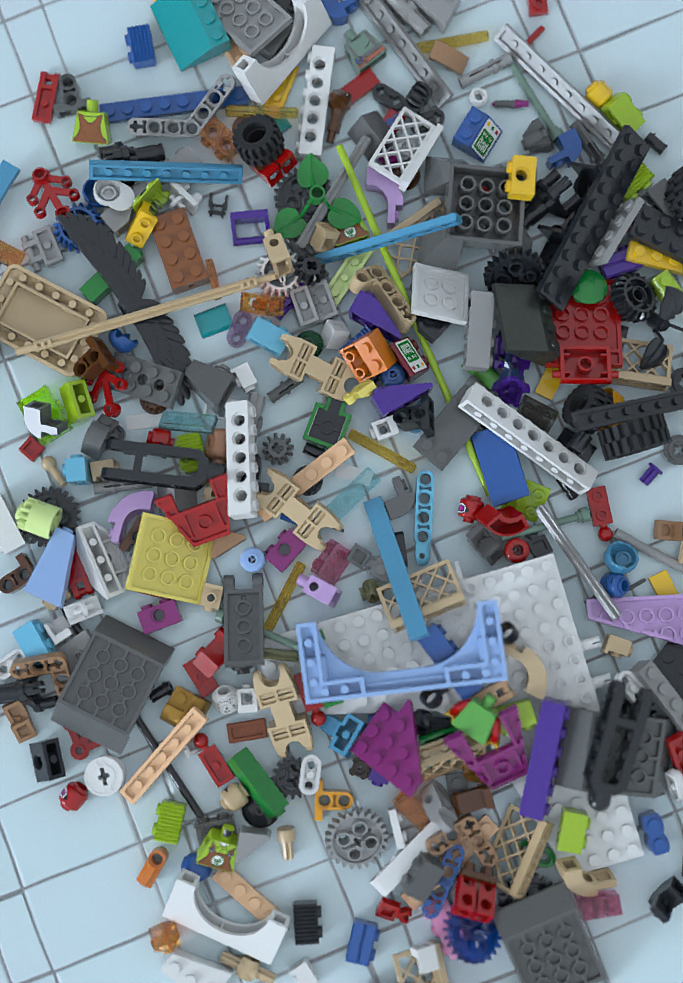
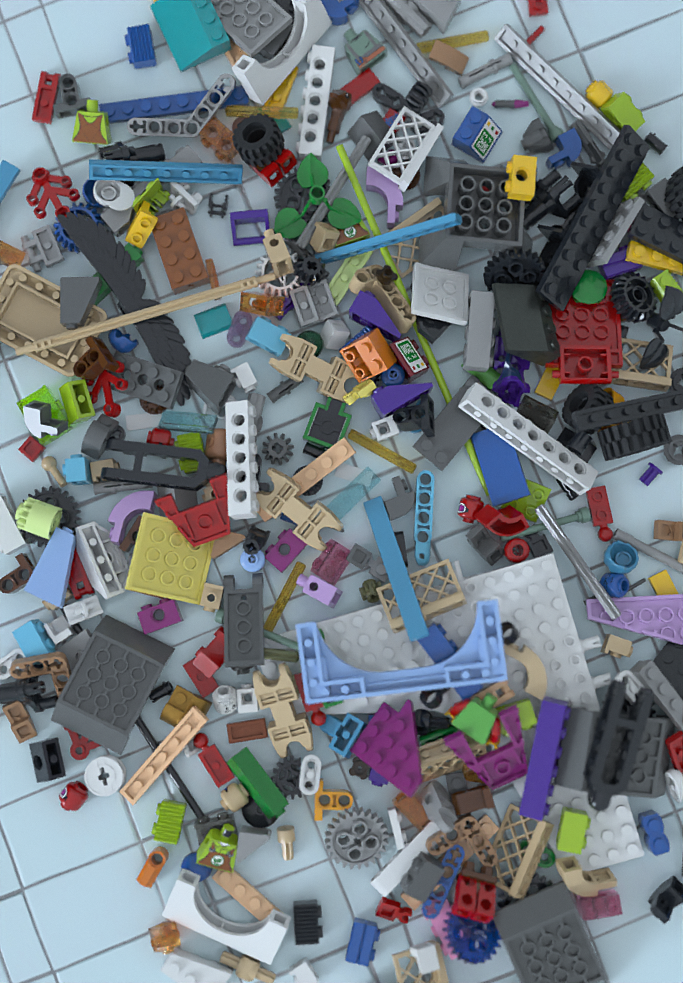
none -> dark grey slope [60,277,103,330]
none -> black connector [242,524,271,555]
none -> dark brown plate [375,265,398,285]

